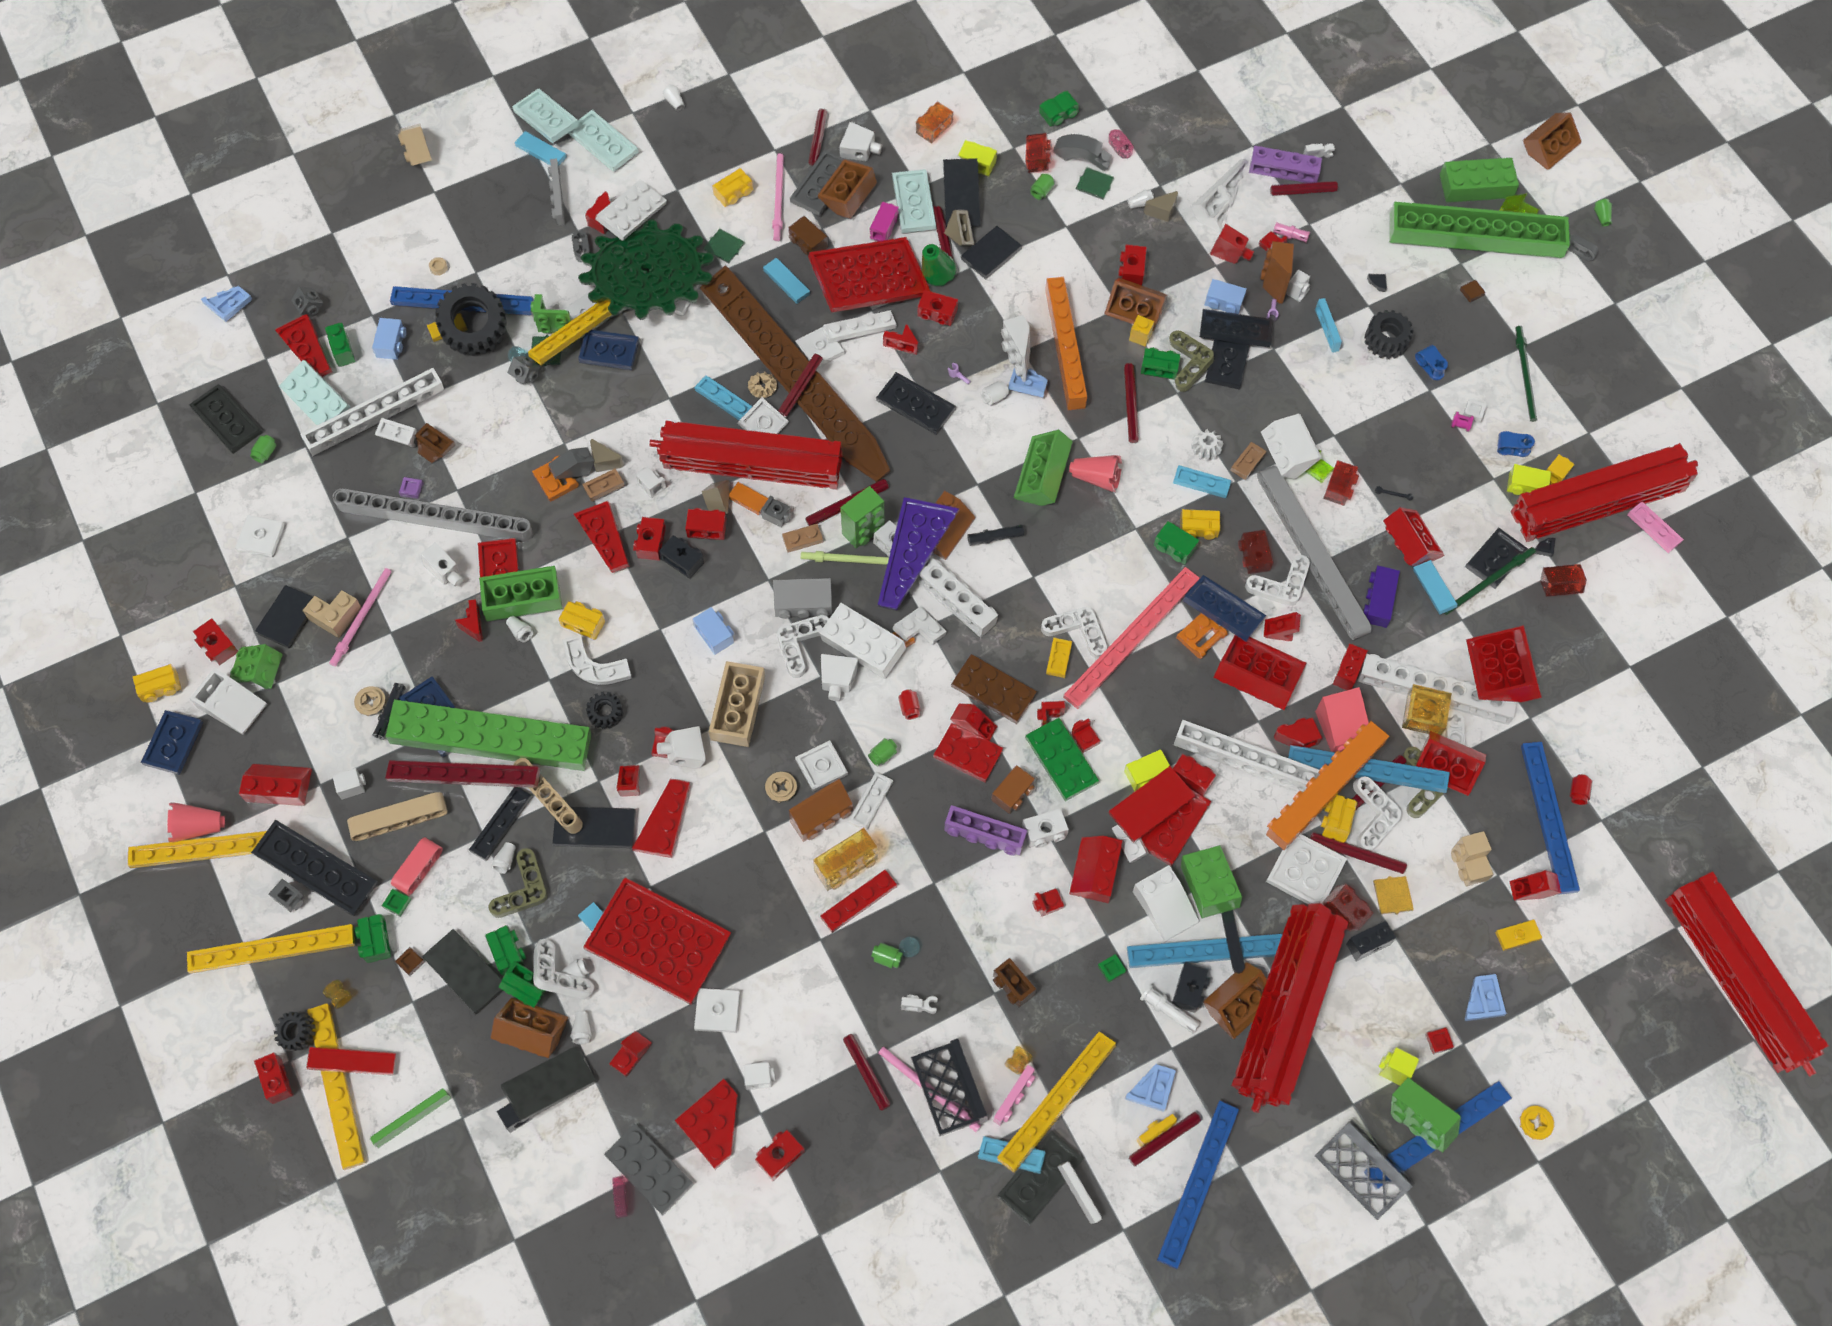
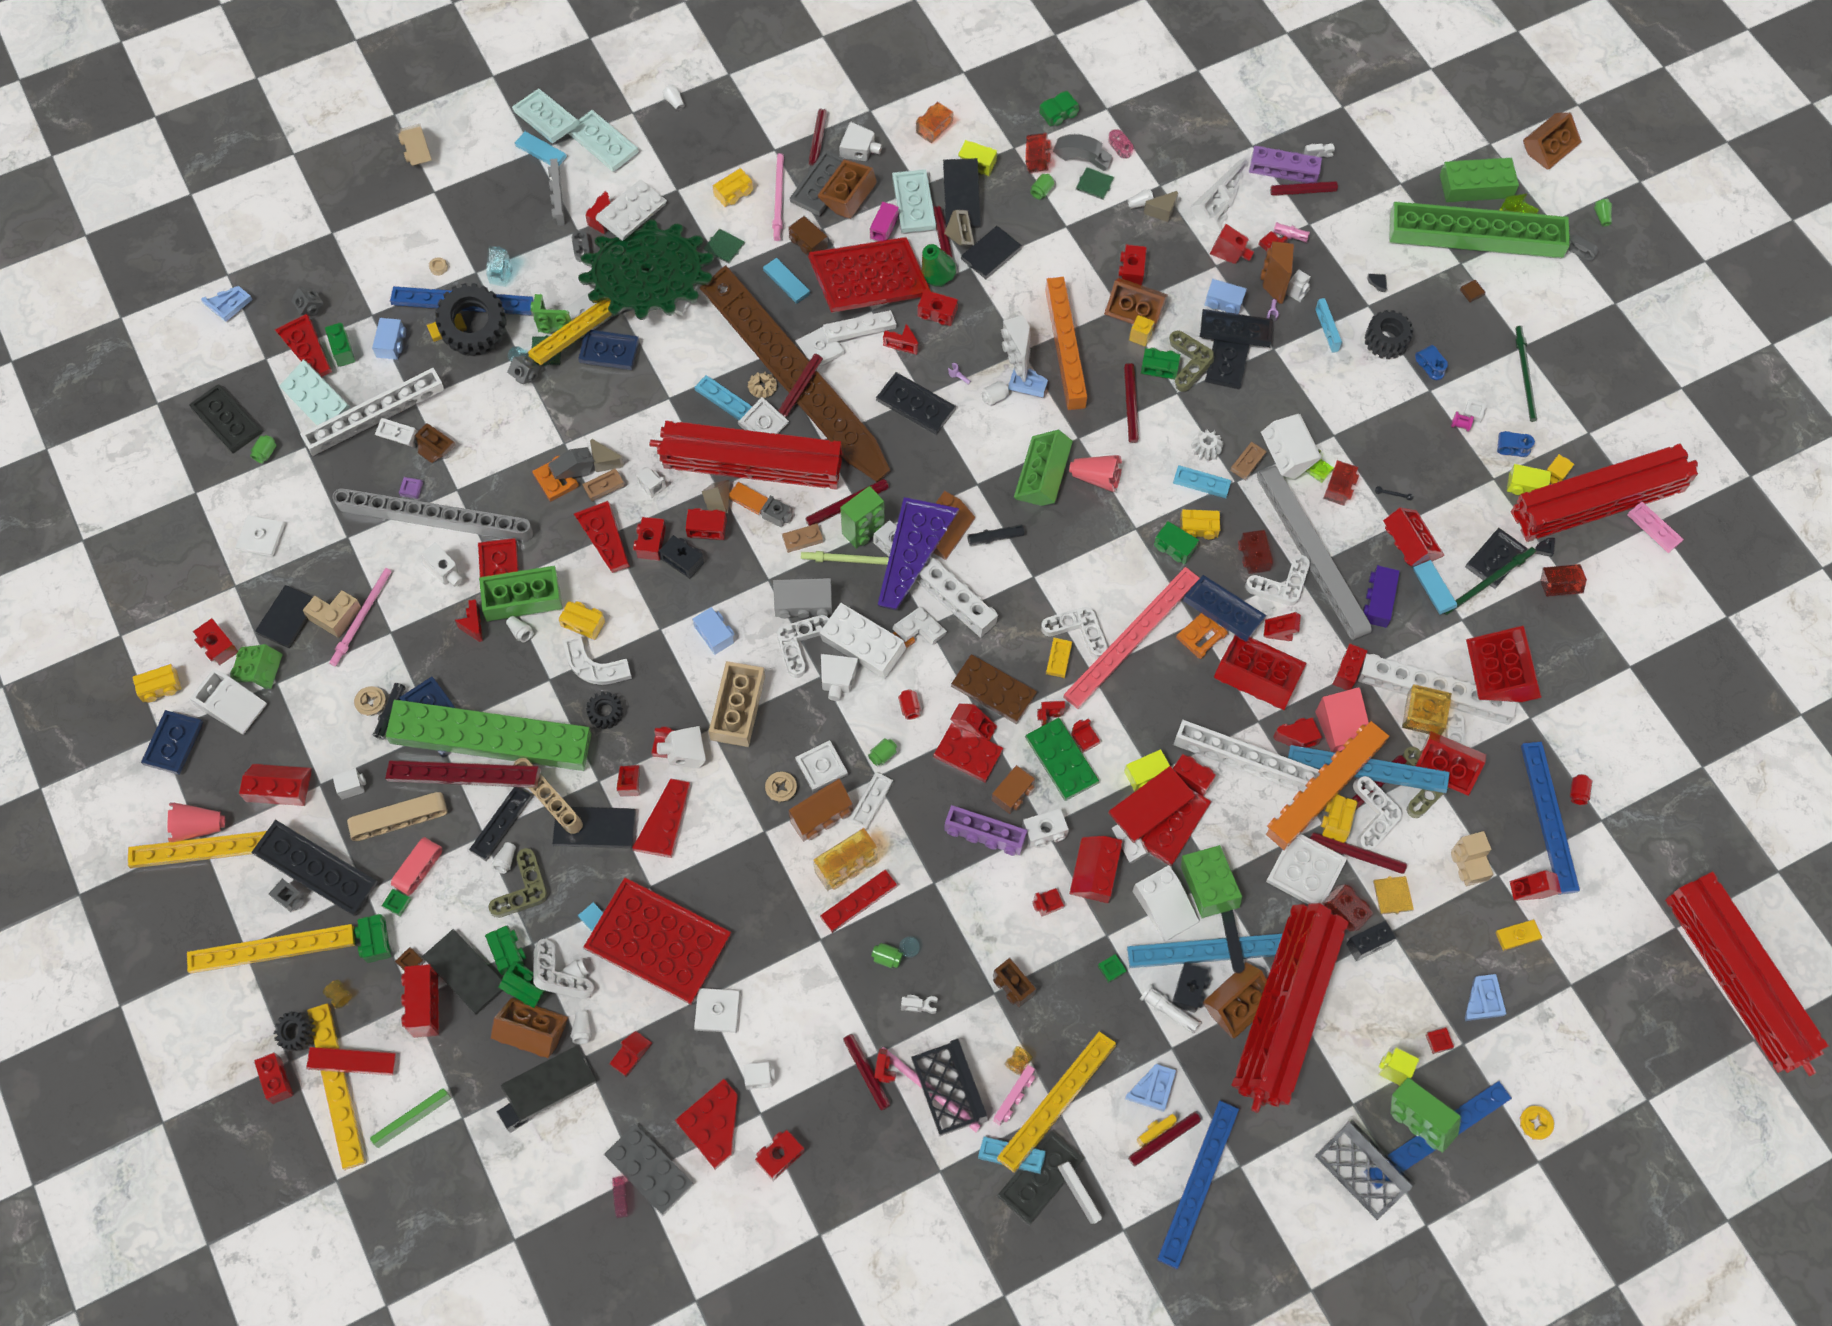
none -> red brick [401,964,439,1038]
none -> clear light blue slope [486,246,513,287]
none -> red bracket [874,1048,897,1083]

